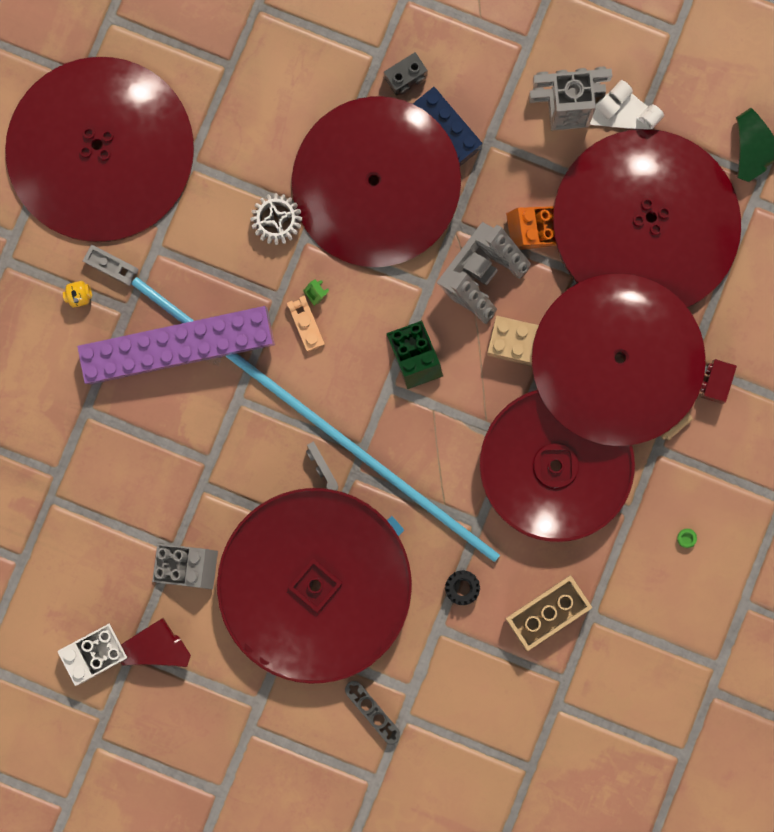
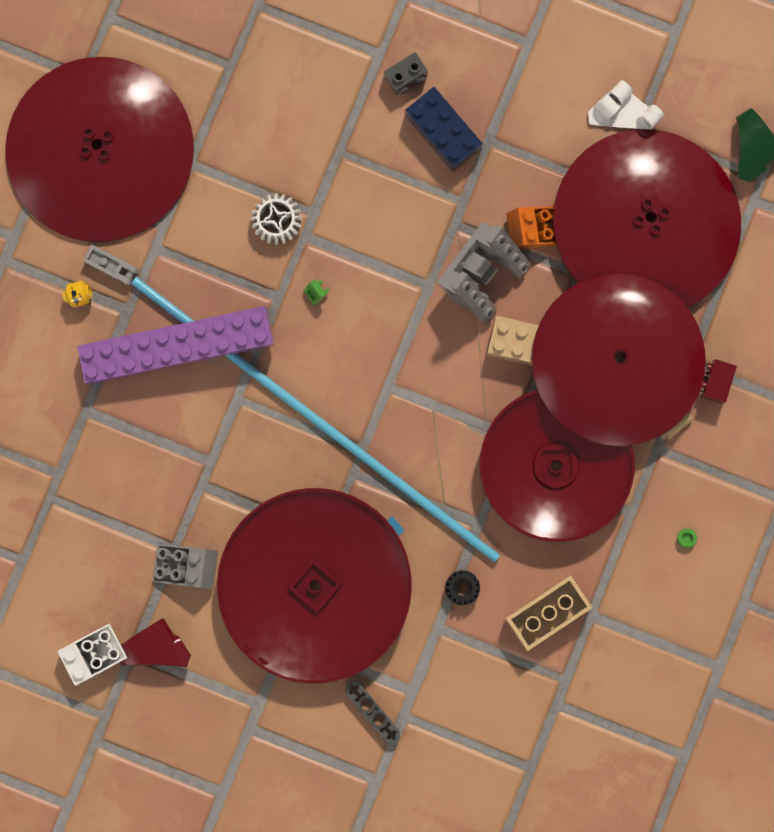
light nougat plate [287,296,325,352] -> none
dark red dish [292,96,461,267] -> none
light grey plate [306,441,338,491] -> none
dark green slope [386,320,443,389] -> none
light grey piece [529,66,612,131] -> none

